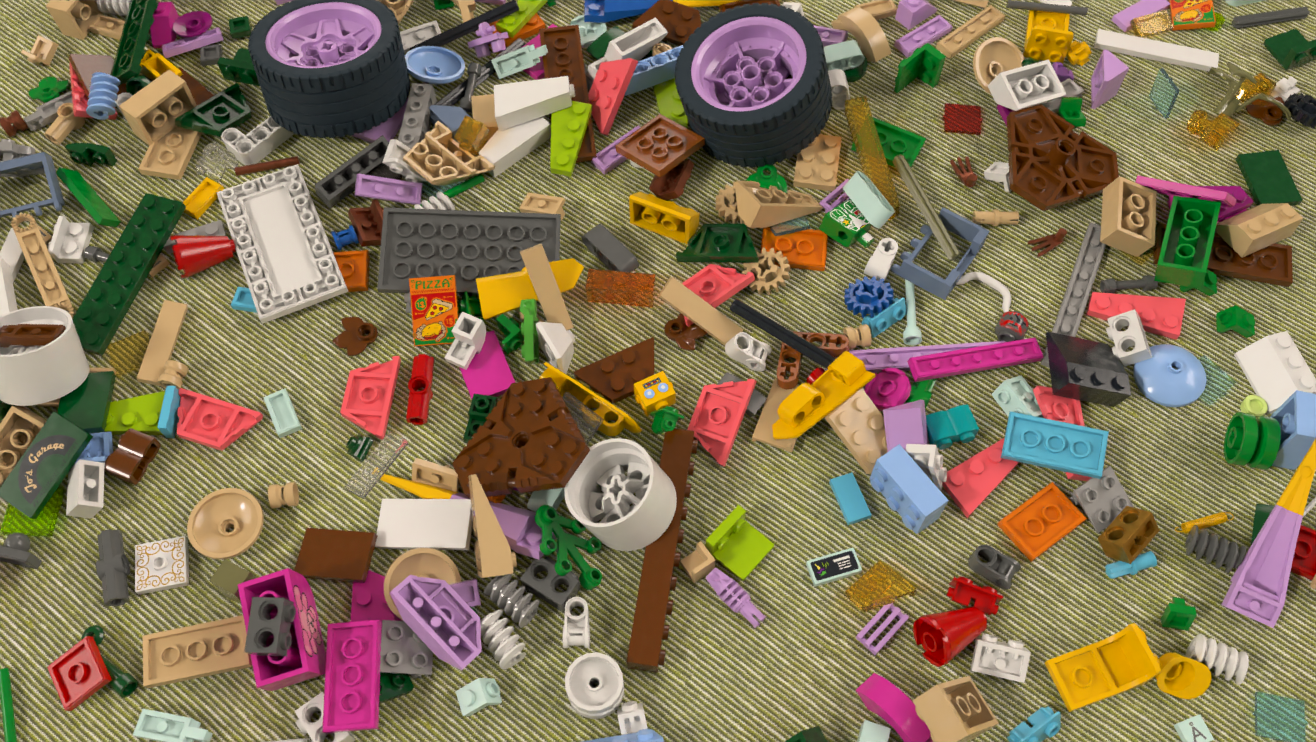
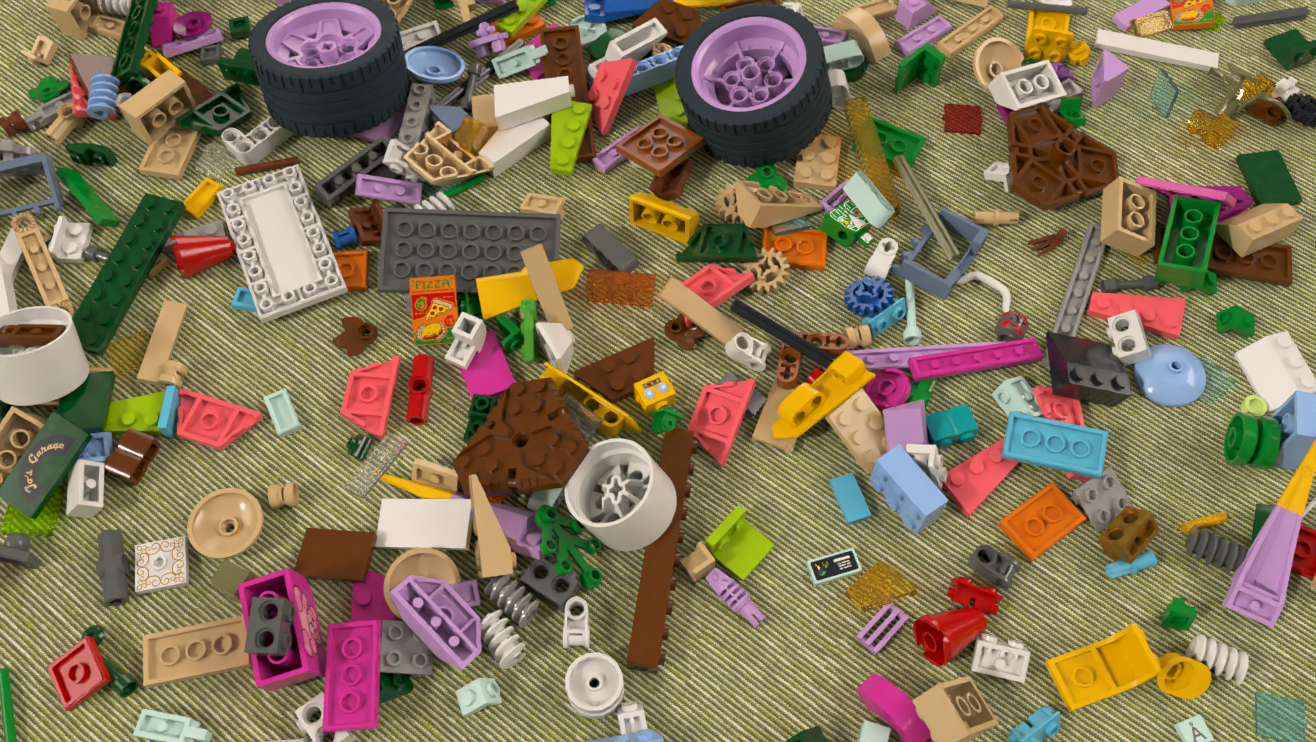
copper piece [950,156,978,187] -> none

